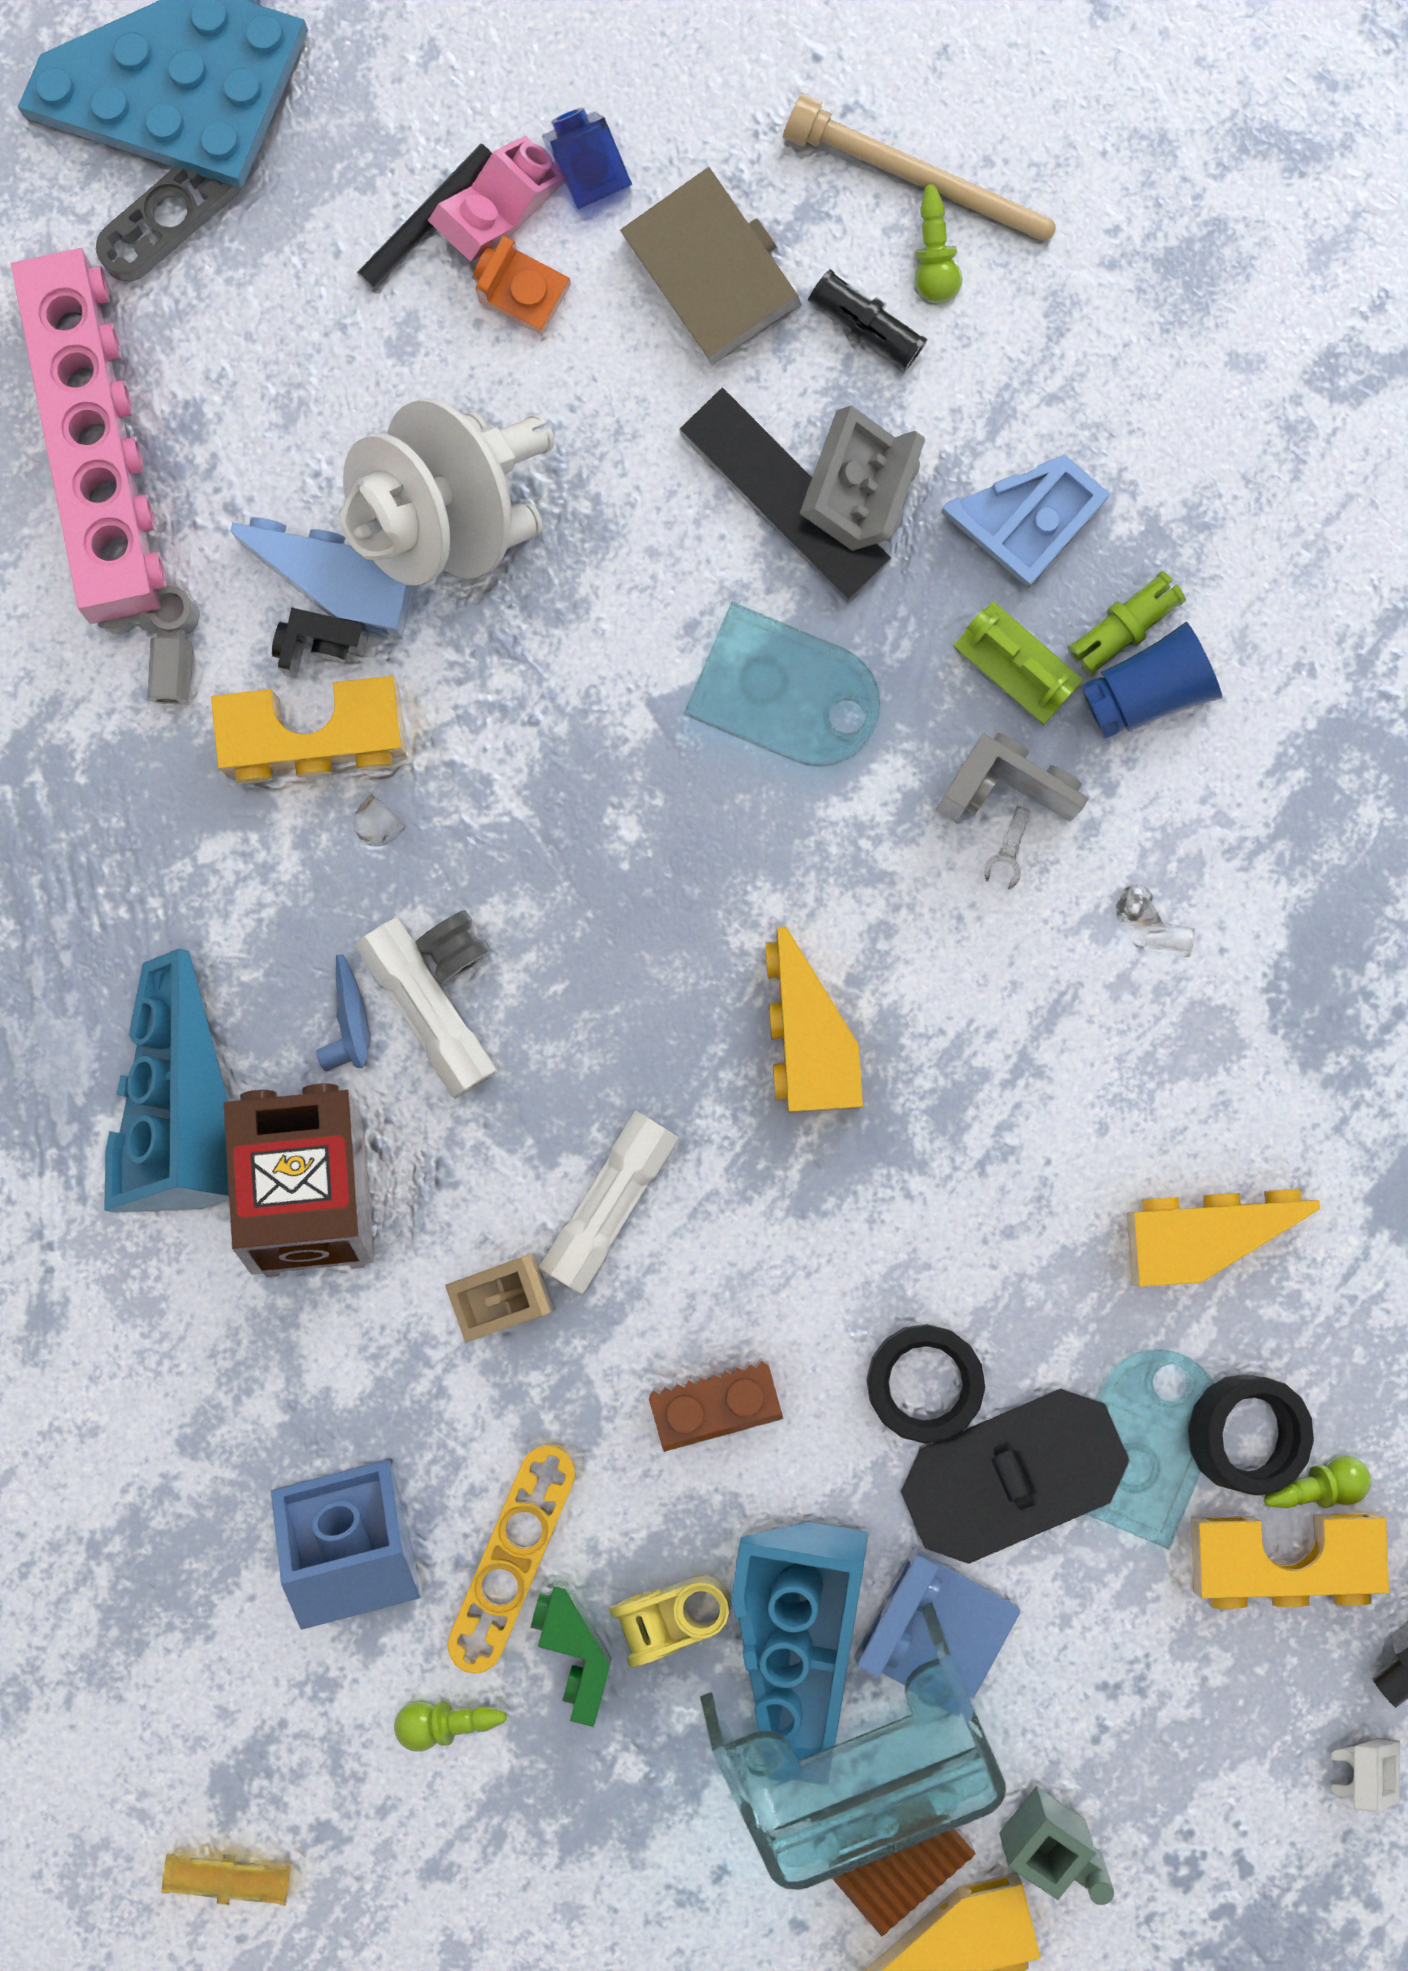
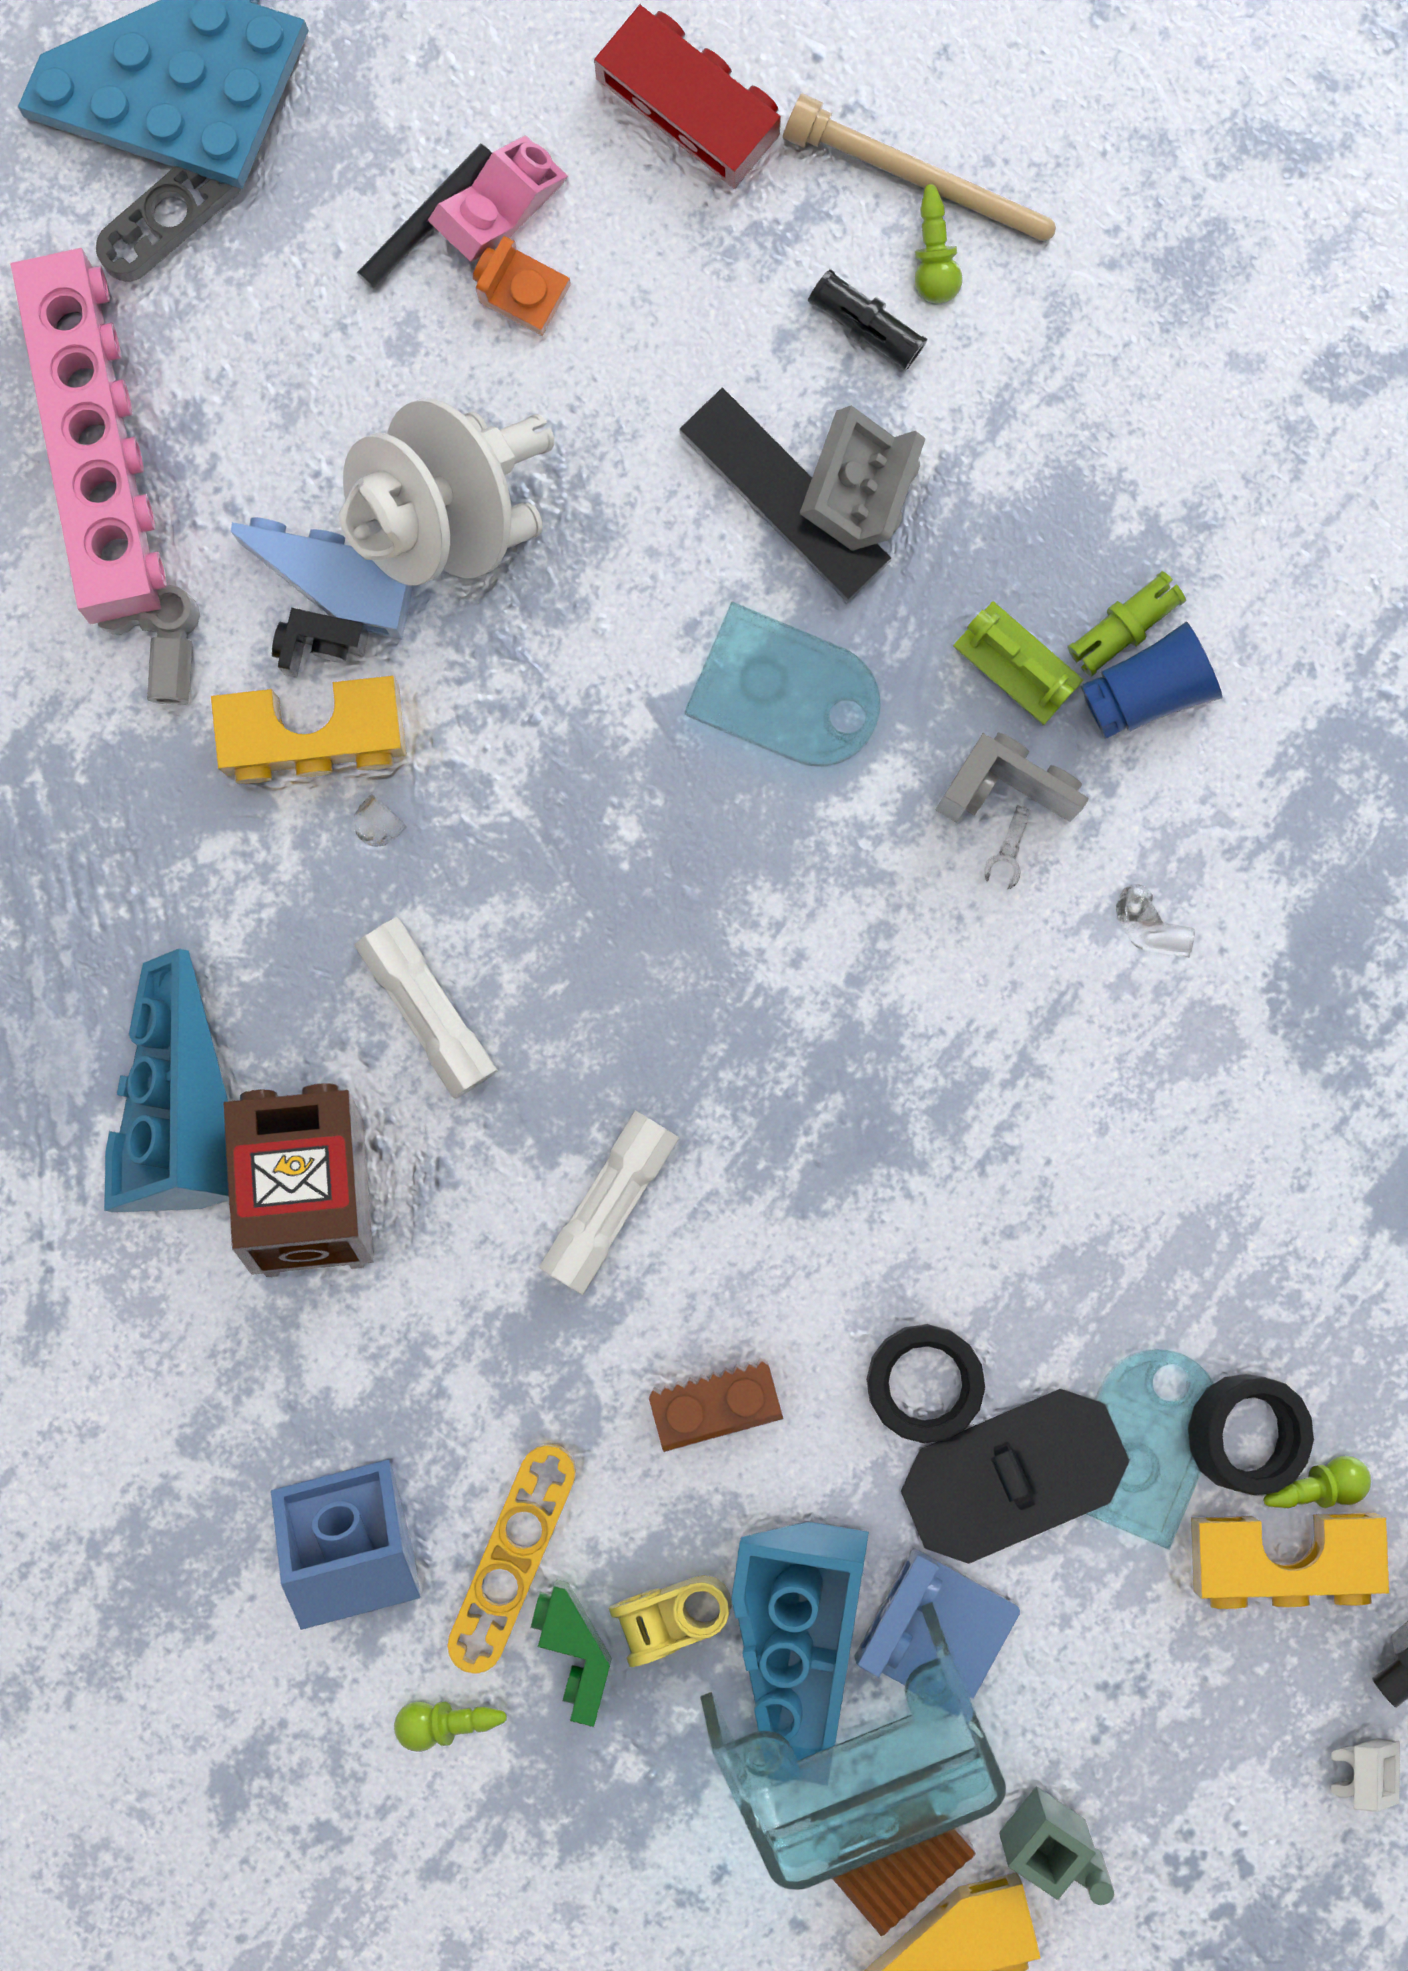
clear yellow pin [161,1853,291,1906] -> none
medium blue bar [316,954,369,1072] -> none
dark grey wheel [415,910,492,984] -> none
tan slope [445,1253,555,1343] -> none
clear blue bracket [542,107,632,209] -> none
dark tan container [620,167,802,365] -> none
yellow slope [765,926,863,1113] -> none
light blue wing [941,455,1110,588] -> none
yellow slope [1127,1189,1320,1287] -> none
none -> red brick [594,4,781,189]

